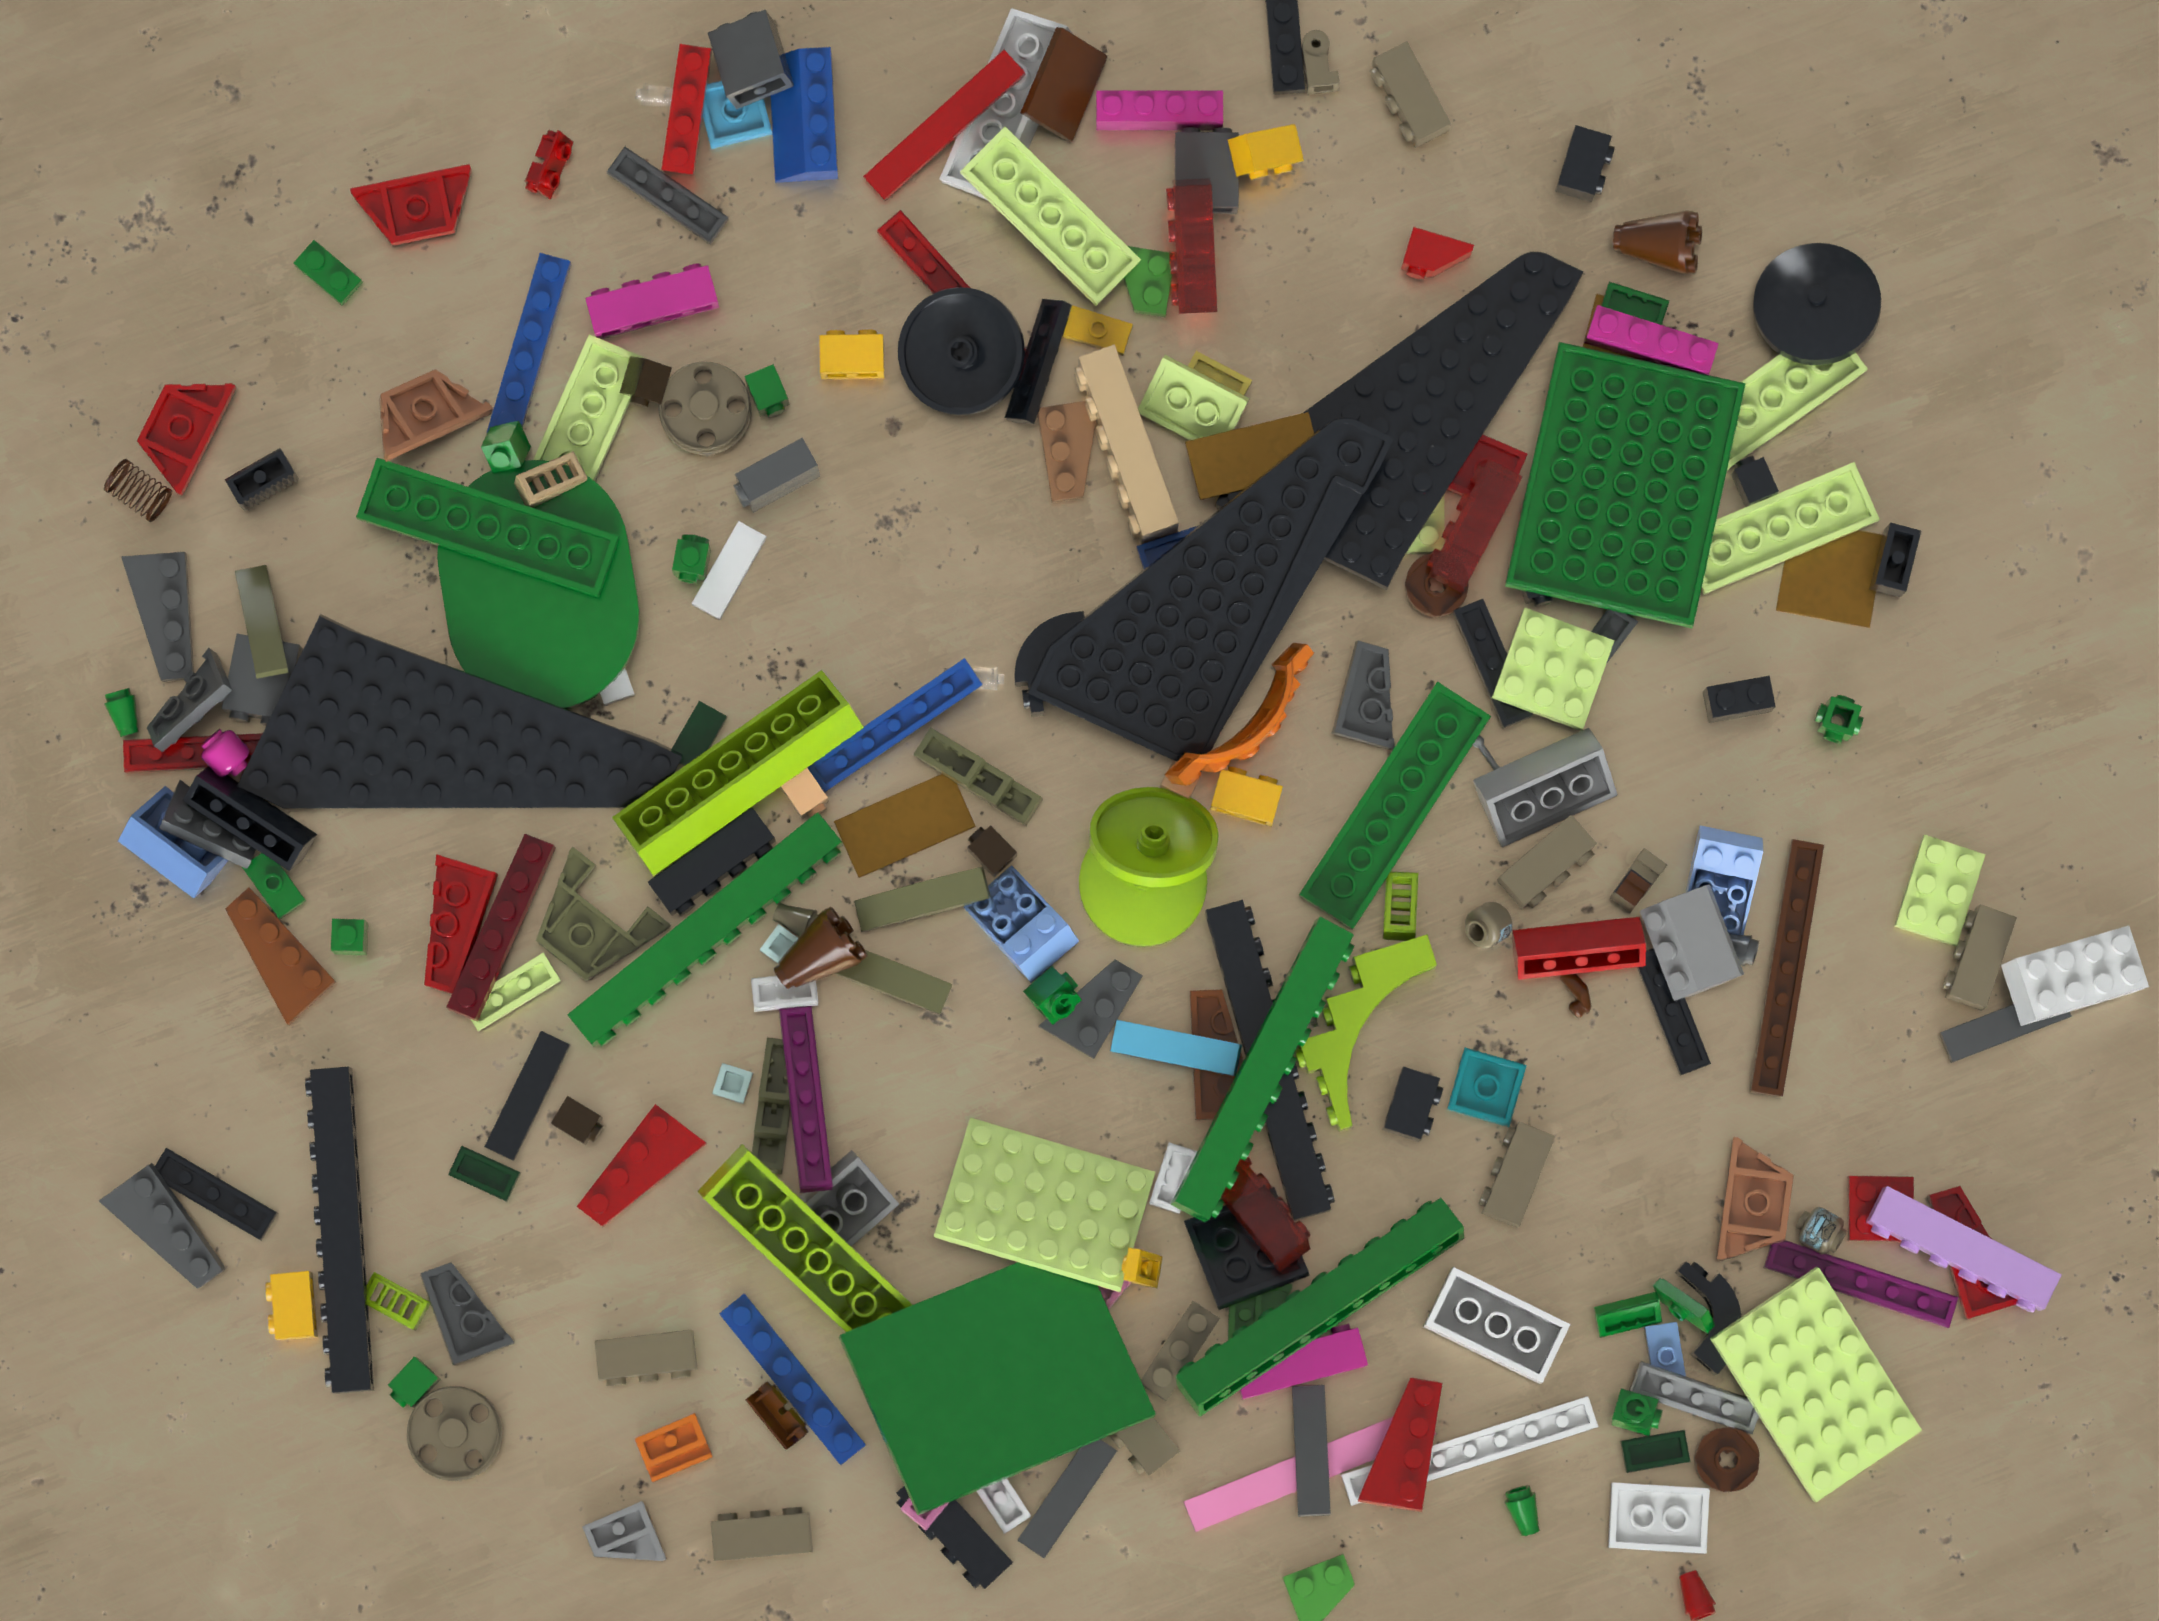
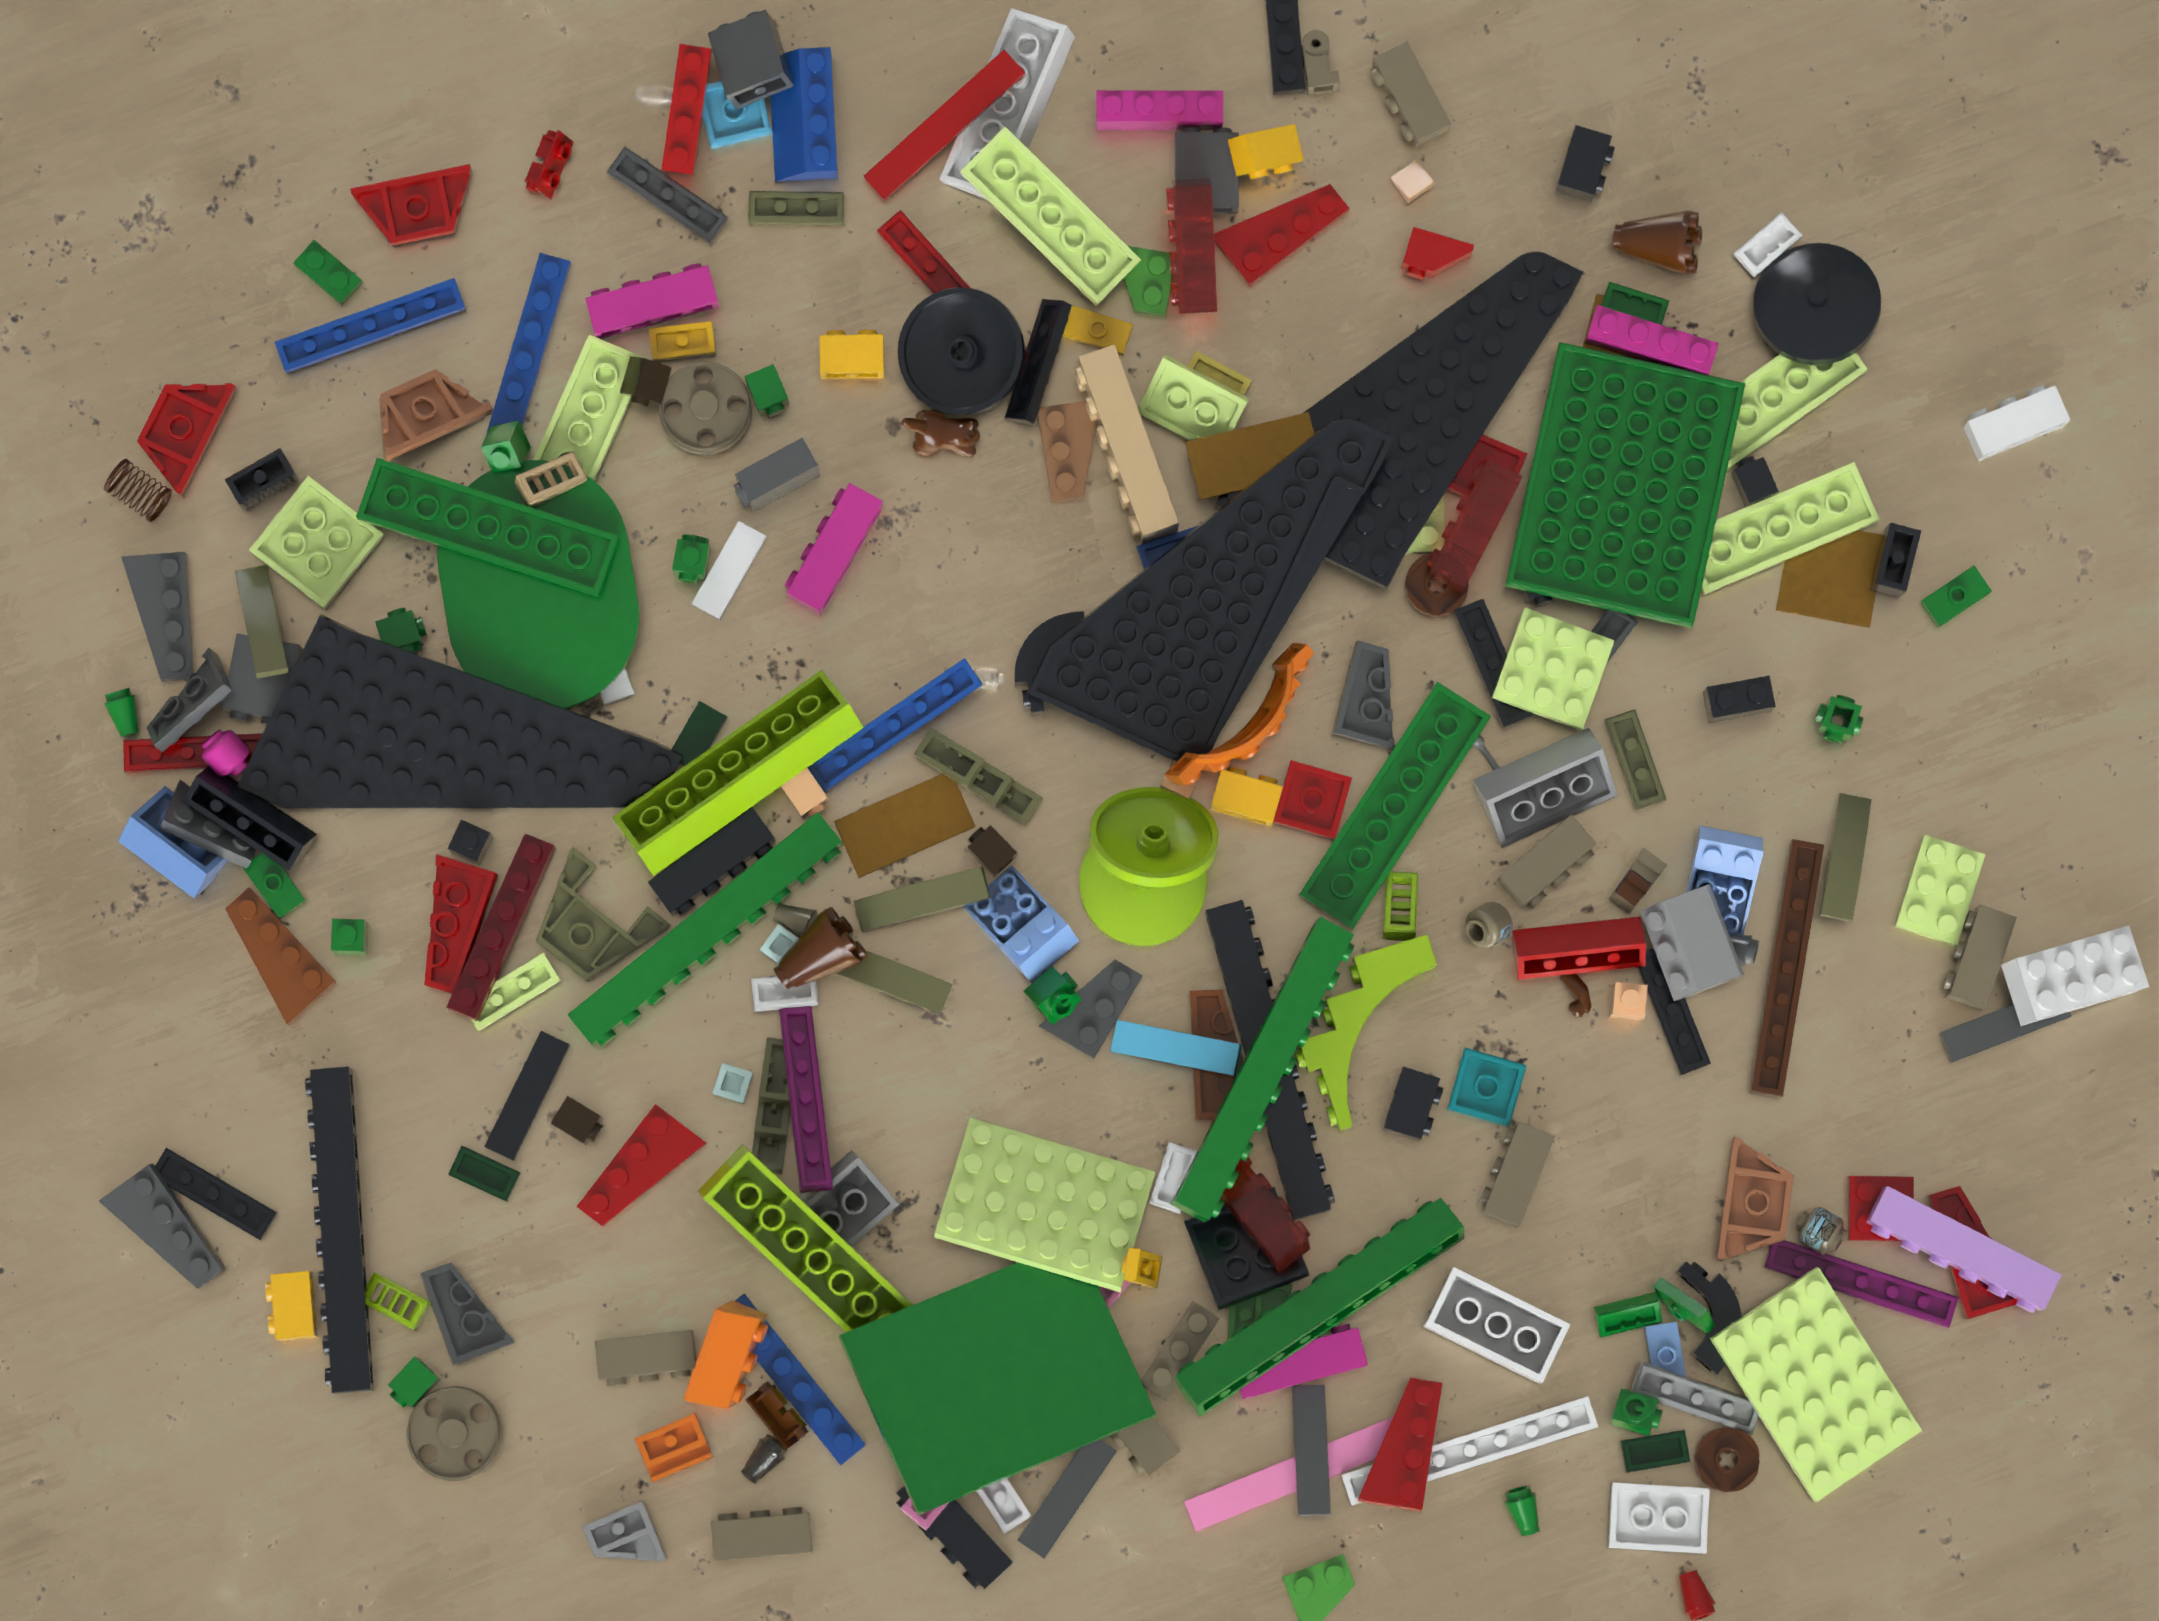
reddish brown tile [1020,27,1108,141] -> none
none -> yellowish green plate [249,476,384,610]
none -> blue plate [275,278,466,374]
none -> green brick [375,608,427,654]
none -> black brick [448,820,493,866]
none -> yellow plate [649,321,716,362]
none -> orange slope [683,1300,768,1409]
none -> clear smoke cone [741,1434,787,1484]
none -> olive tile [748,191,844,226]
none -> dark pink brick [785,483,884,616]
none -> reddish brown animal [902,410,980,457]
none -> red wing [1211,184,1350,287]
none -> red plate [1273,760,1352,840]
none -> light nougat slope [1390,160,1435,204]
none -> olive tile [1604,709,1666,811]
none -> light nougat brick [1609,982,1648,1020]
none -> white plate [1733,212,1803,278]
none -> olive slope [1819,793,1871,922]
none -> green plate [1921,565,1992,628]
none -> white brick [1963,385,2070,461]

